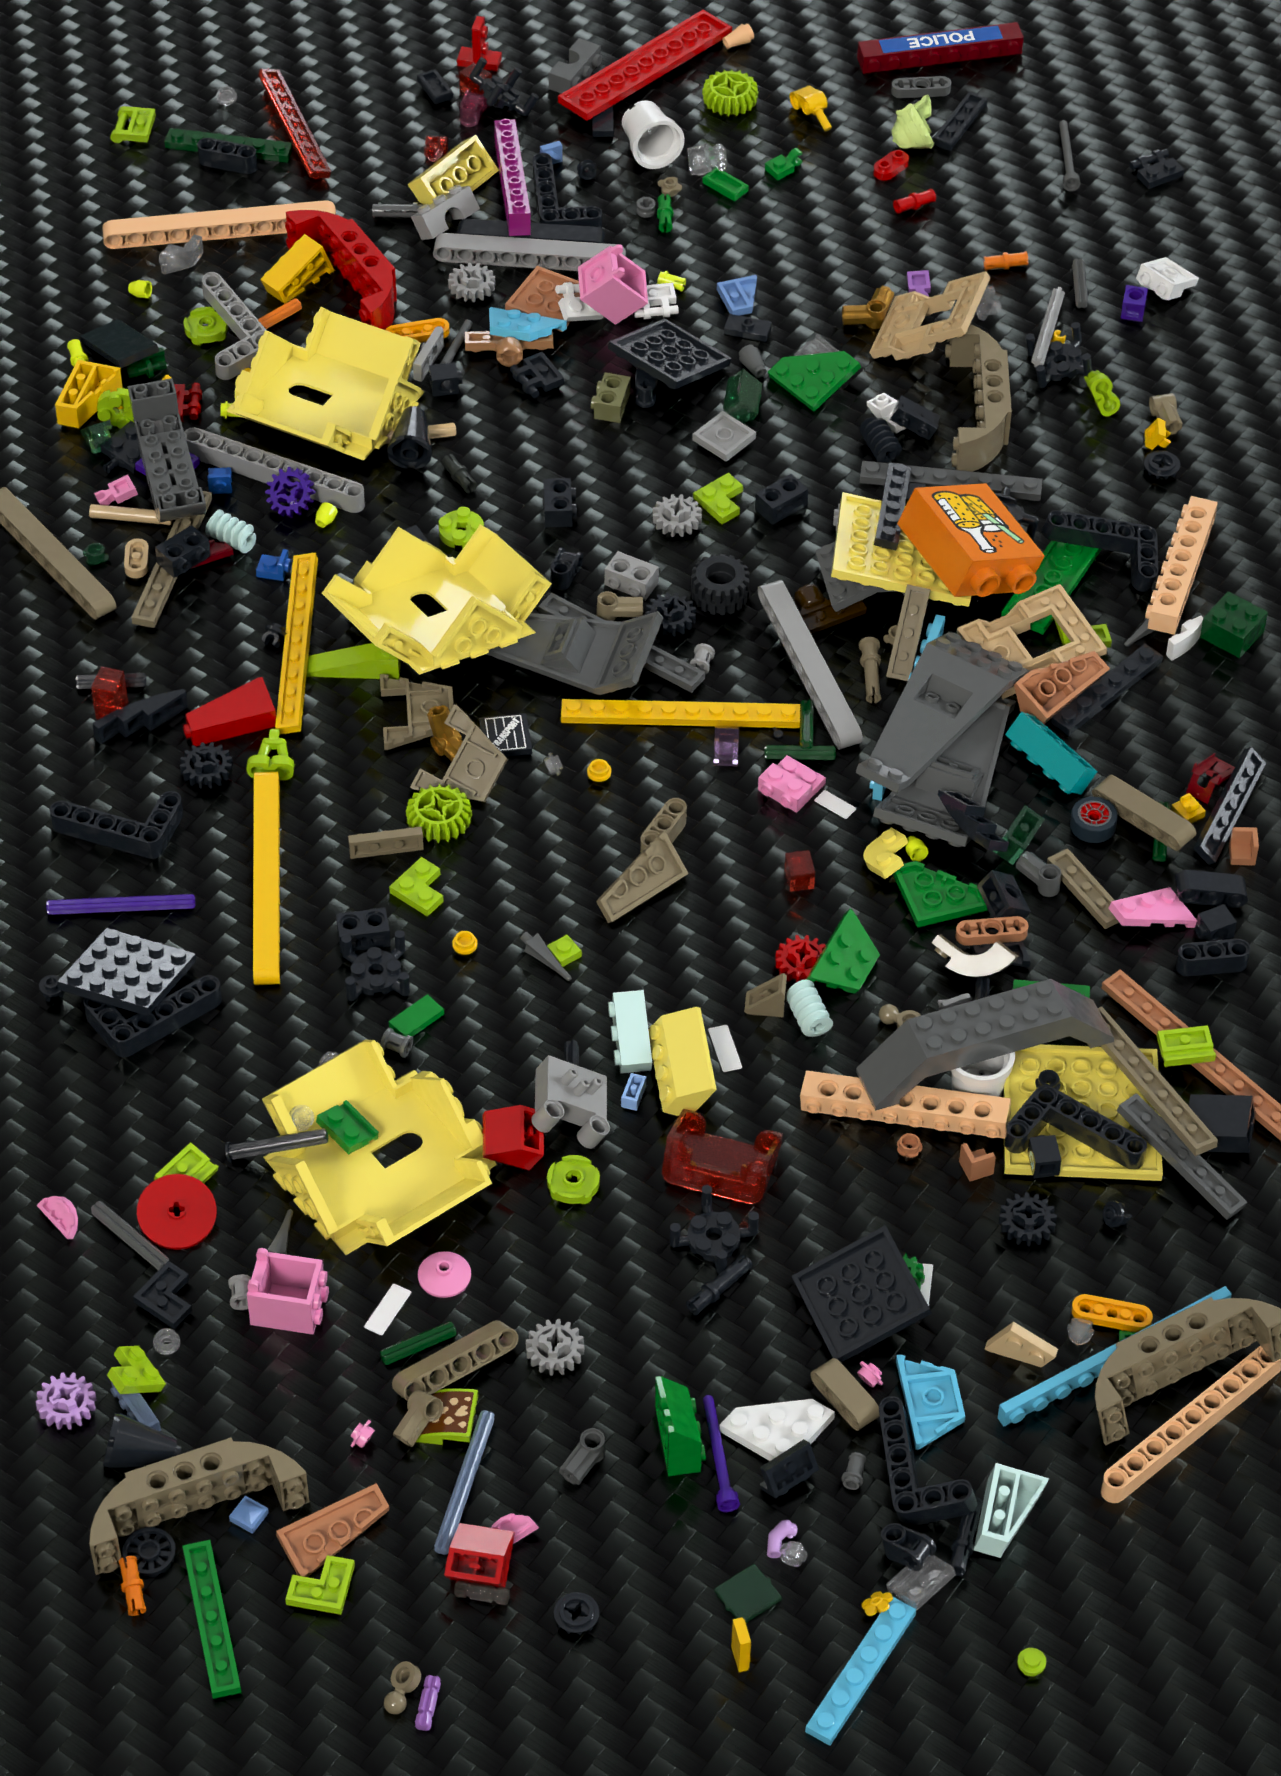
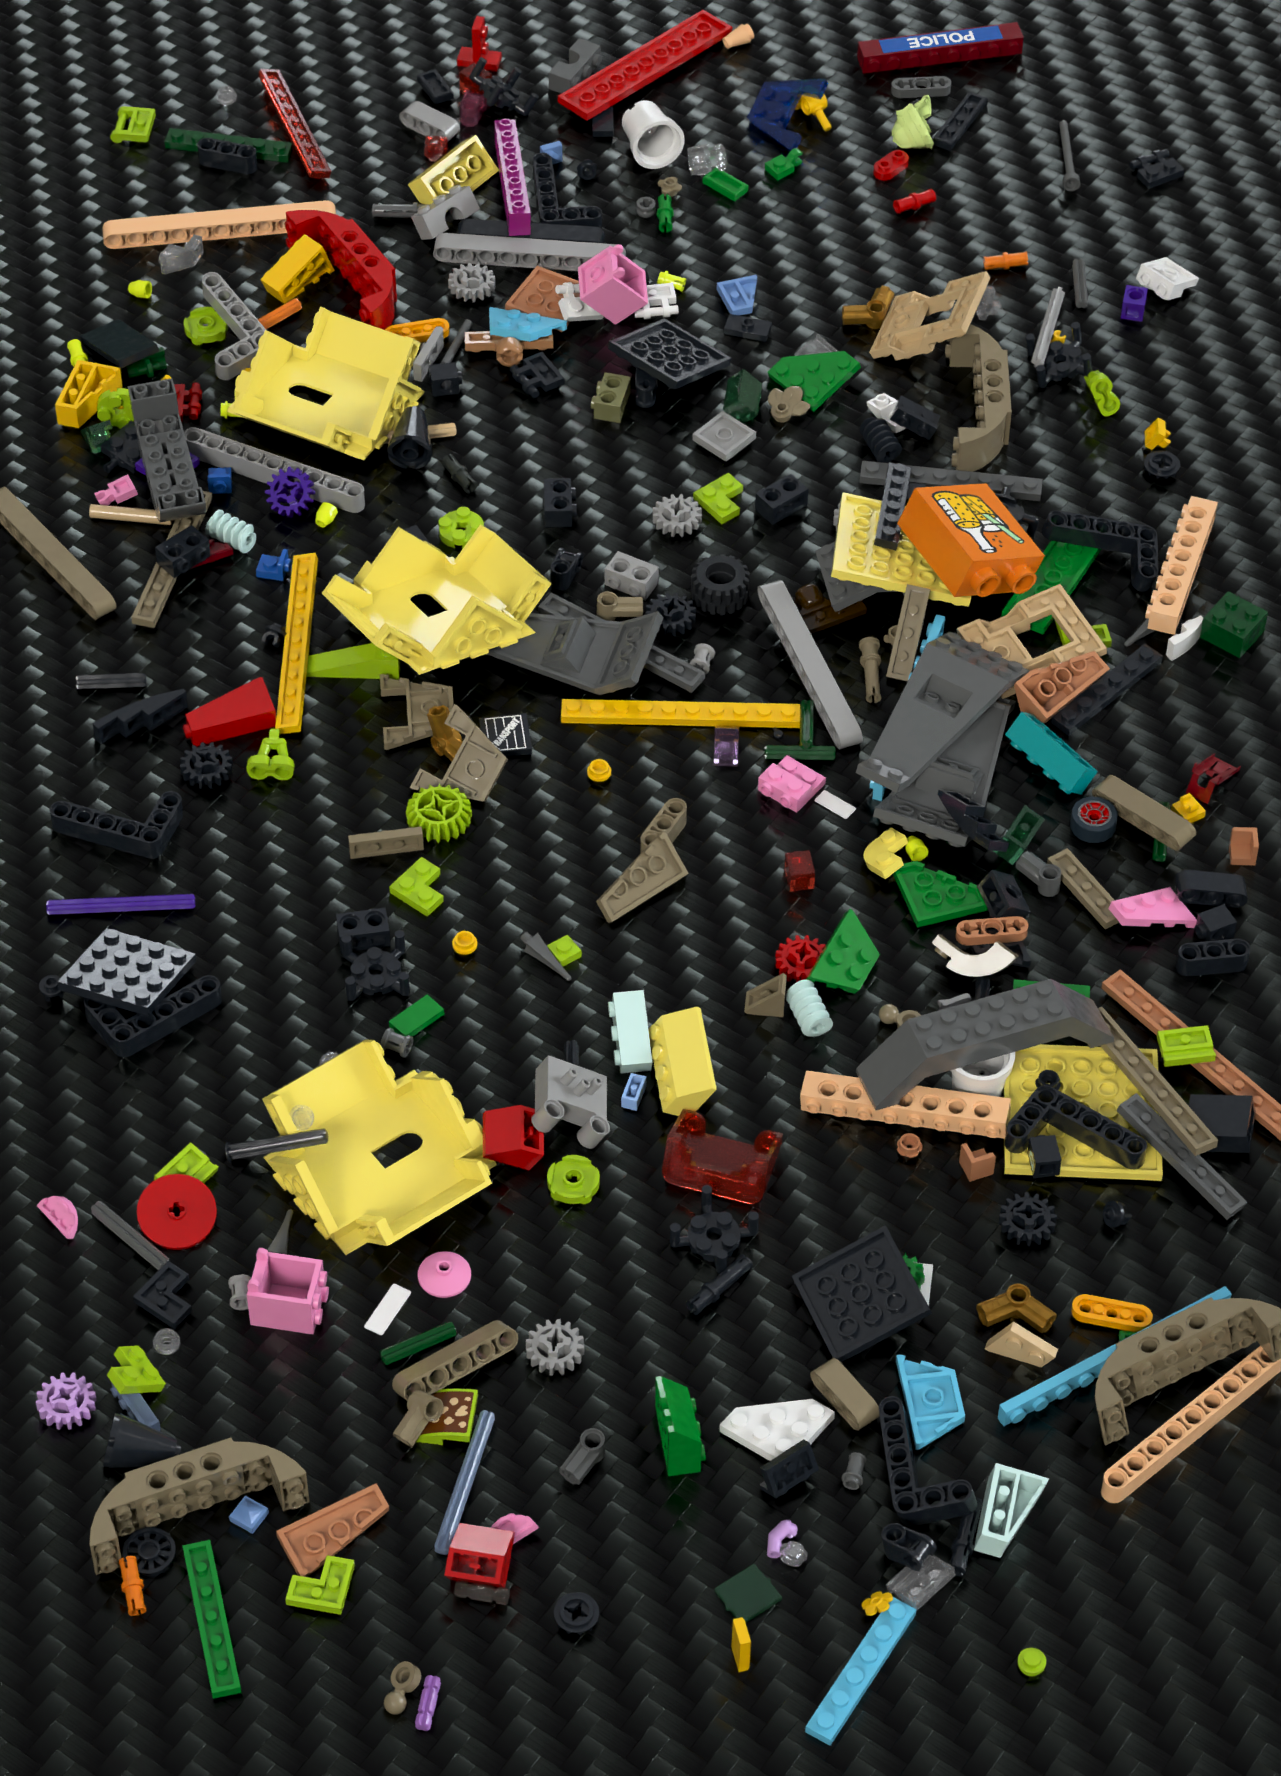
clear green plate [83,543,109,565] -> none
clear red brick [91,666,128,719] -> none
tan plate [124,539,149,578] -> none
yellow beam [253,771,280,985] -> none
green plate [316,1100,379,1155] -> none
bright pink plate [350,1420,375,1448] -> none
clear plate [543,752,563,776] -> none
lime gear [702,70,758,116] -> none
dark purple piece [703,1395,740,1512] -> none
white sticker [708,1025,742,1072] -> none
dark grey cone [739,345,767,378] -> none
bright pink plate [857,1361,883,1388] -> none
medium lavender plate [907,270,931,297] -> none
clear plate [1067,1318,1094,1345] -> none
dark tan piece [1149,393,1182,435] -> none
black plate [1193,747,1266,865] -> none
none -> light grey beam [400,101,460,144]
none -> clear blue wing [747,79,829,151]
none -> dark tan plate [768,386,810,422]
none -> pearl gold piece [976,1283,1057,1333]

